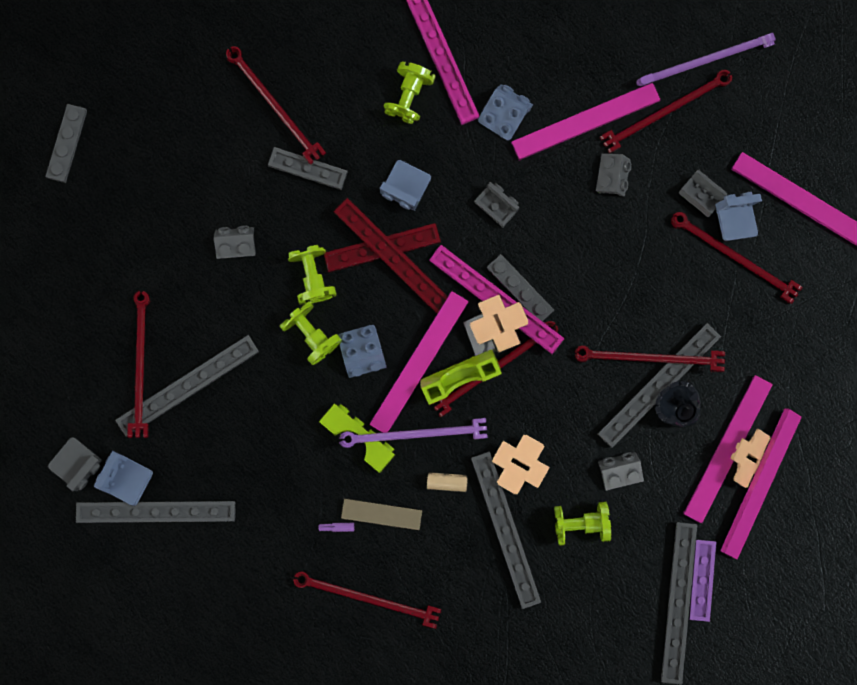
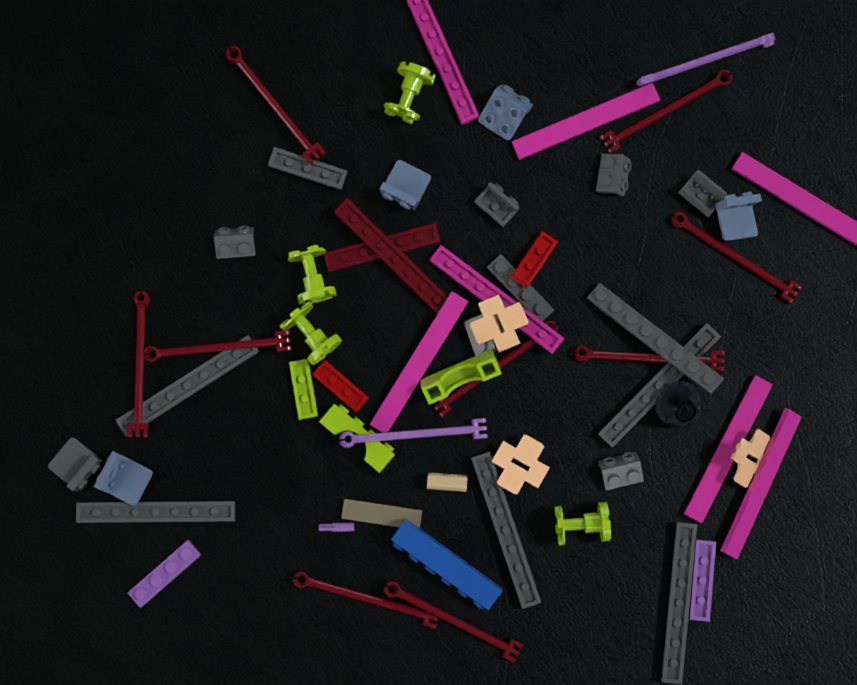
dark grey plate [46,104,87,183] -> none
sand blue bracket [338,325,386,378] -> none
none -> medium lavender plate [128,540,201,608]
none -> dark red hinge [144,330,292,362]
none -> lime tile [289,359,318,420]
none -> red tile [312,360,369,413]
none -> dark red hinge [384,581,523,663]
none -> blue brick [391,519,502,610]
none -> red tile [510,231,558,289]
none -> dark grey plate [587,283,724,395]

